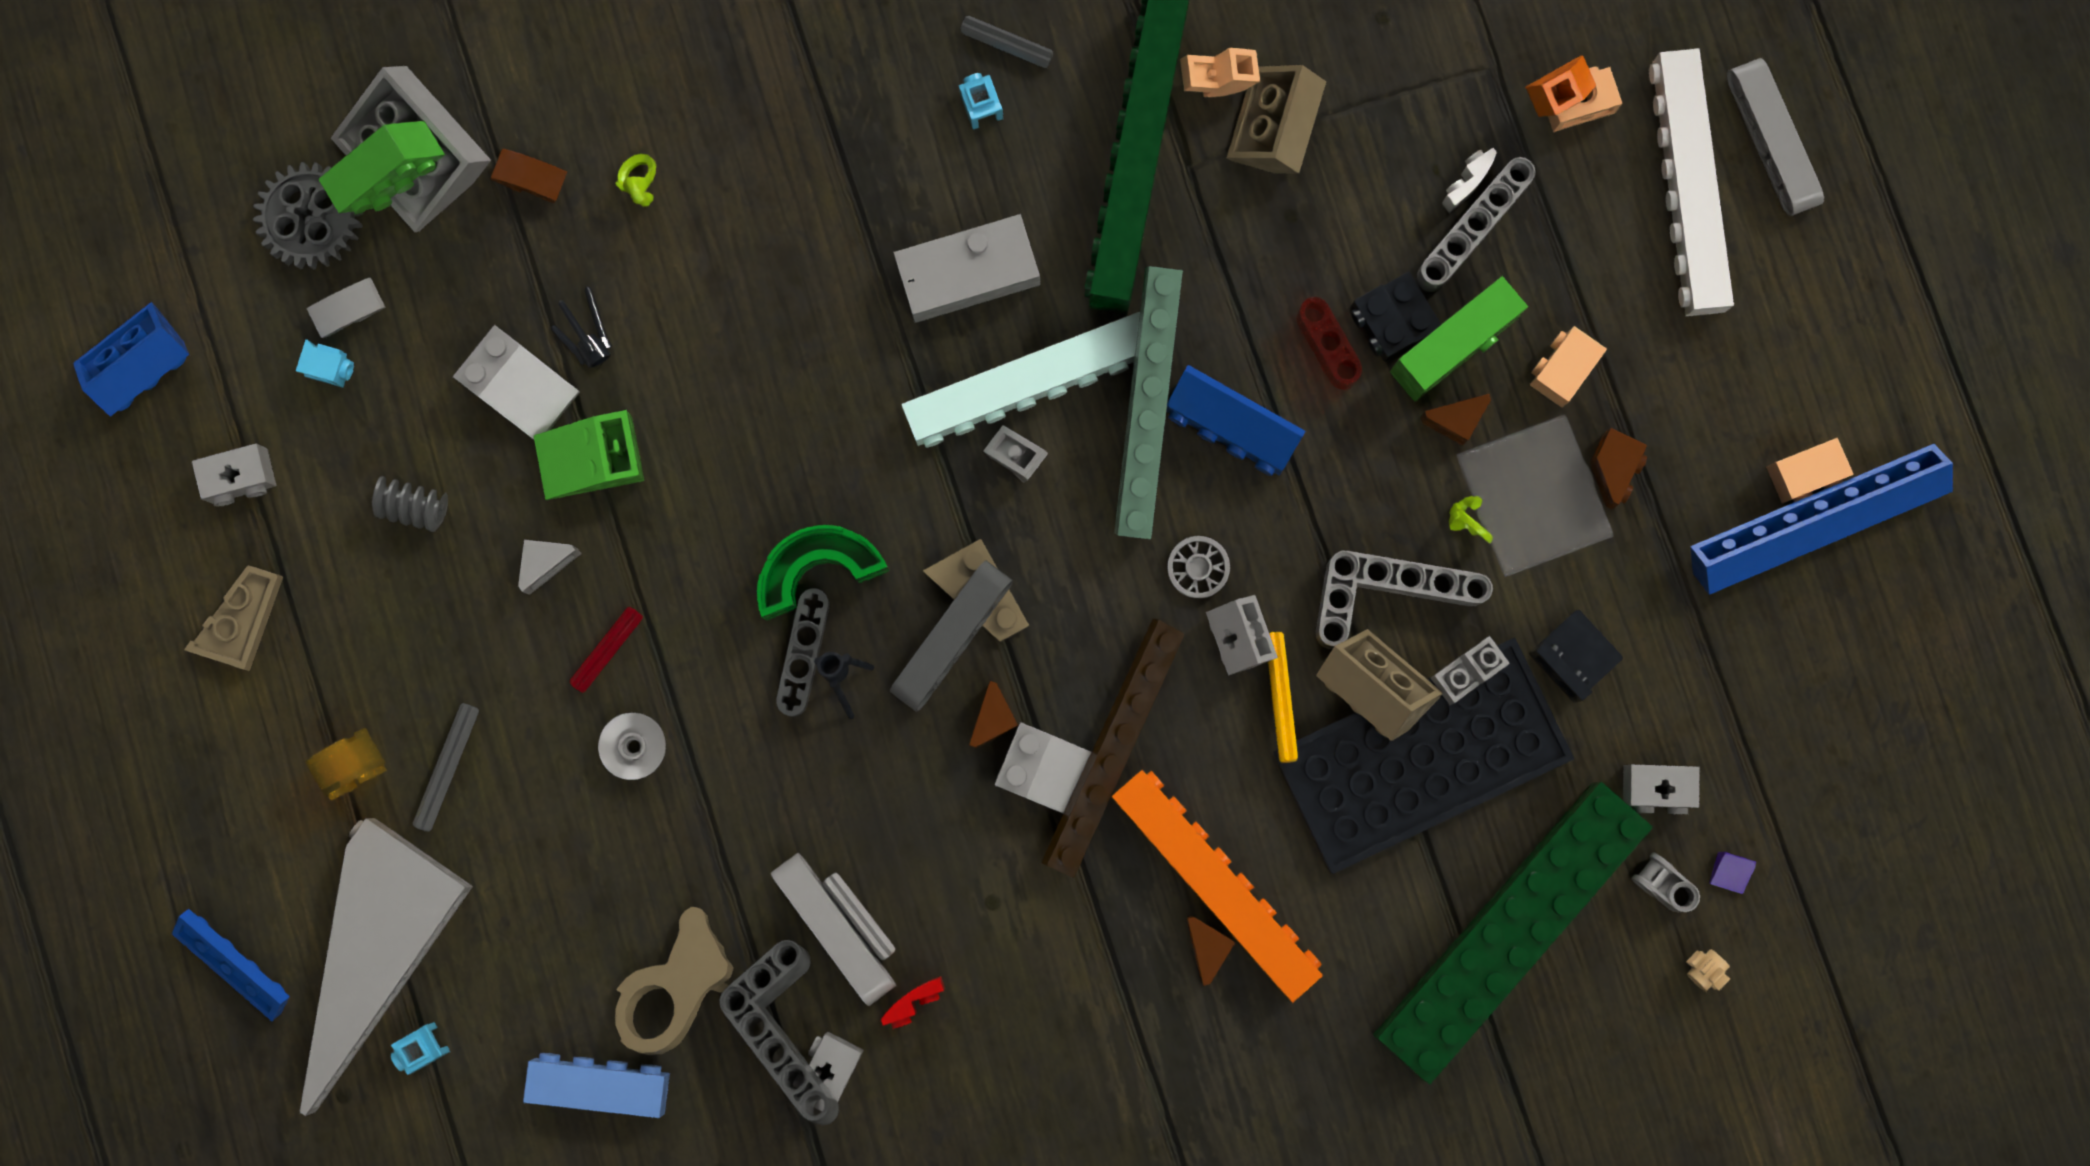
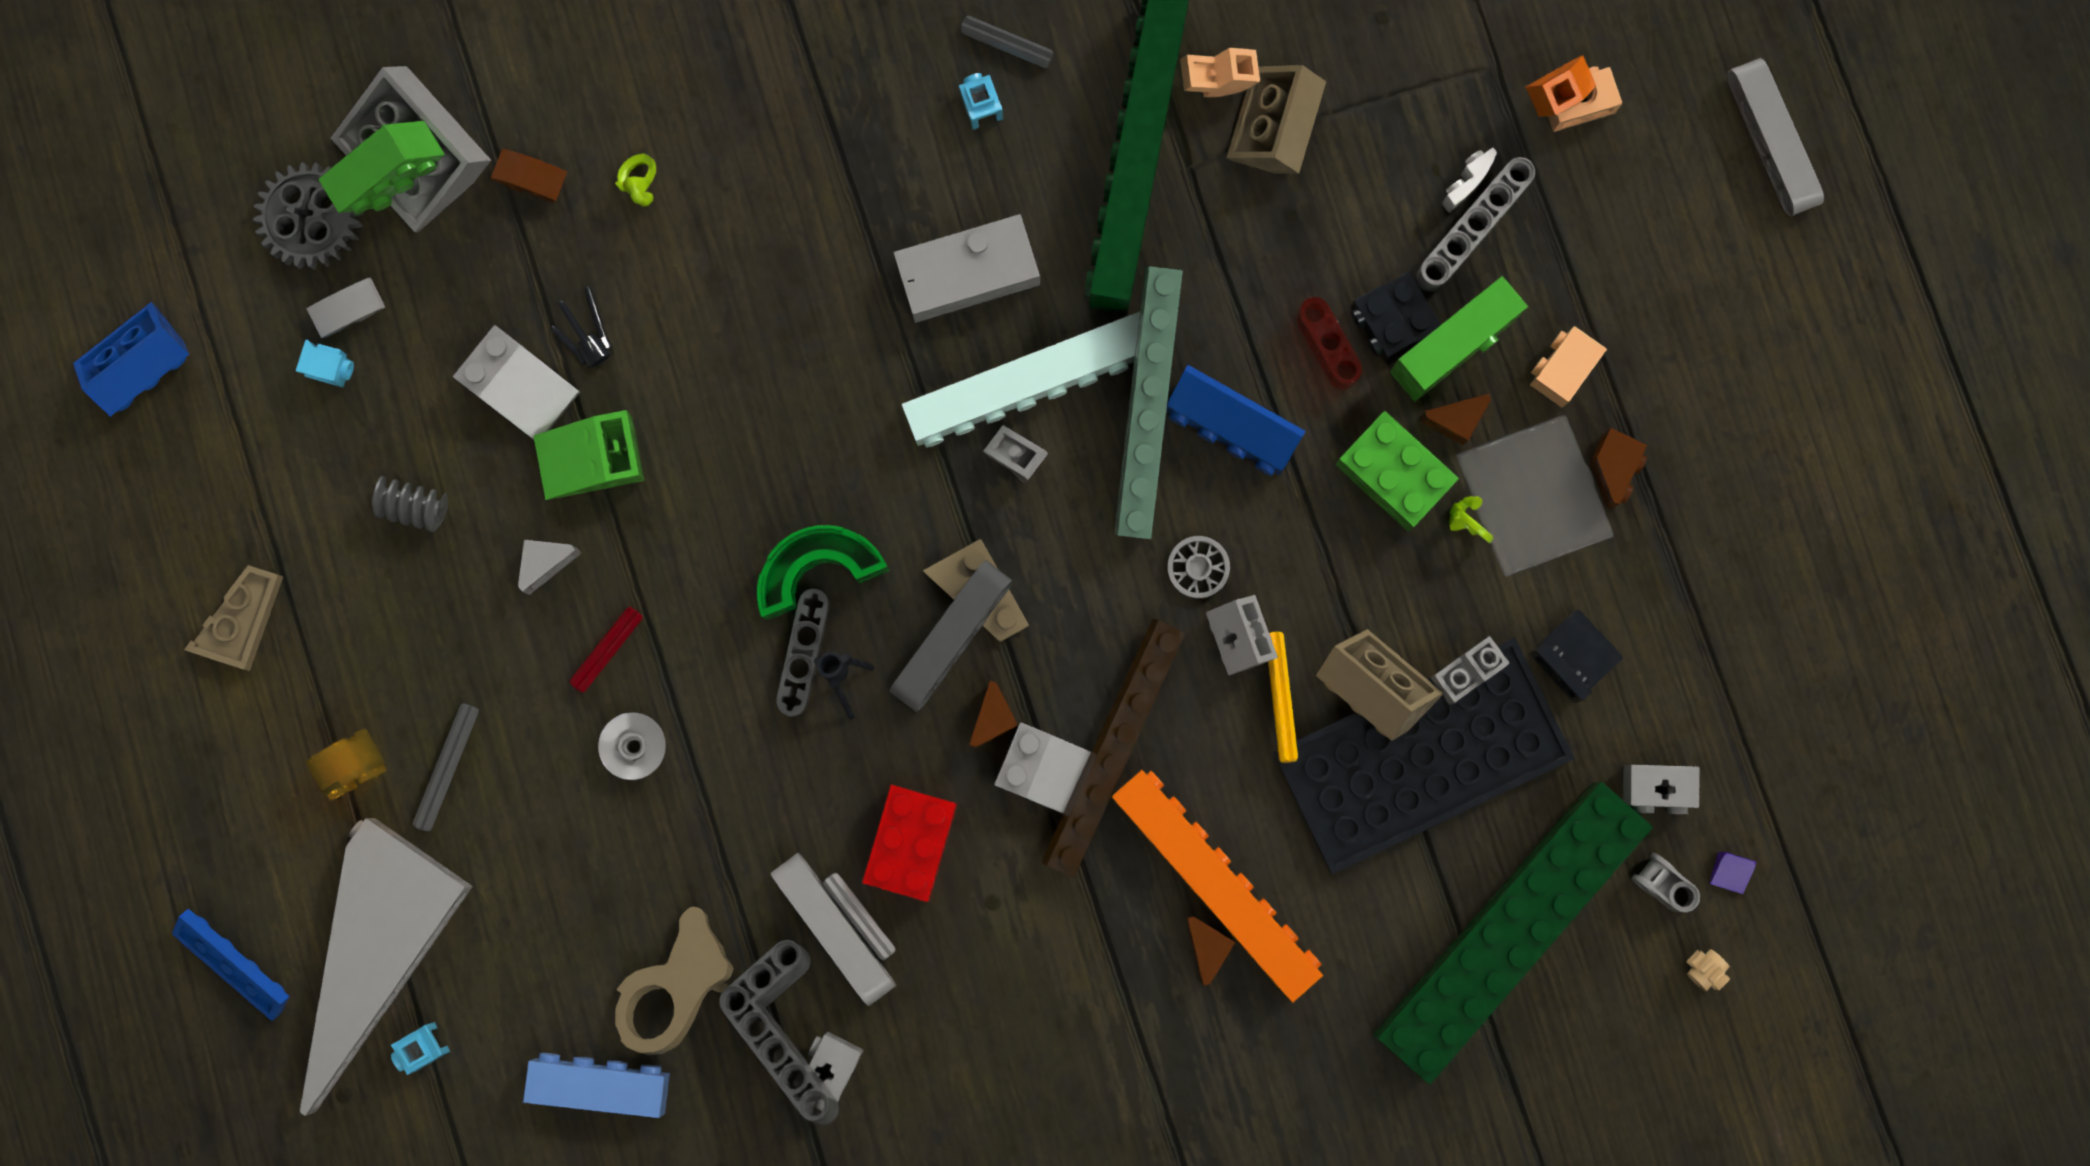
light grey brick [192,443,276,506] -> none
red slope [881,976,945,1029] -> none
light grey beam [1316,551,1493,649] -> none
white brick [1649,48,1734,316] -> none
blue brick [1690,444,1953,595] -> none
light nougat brick [1766,438,1854,503] -> none
none -> red brick [862,785,958,902]
none -> bright green brick [1335,411,1459,532]

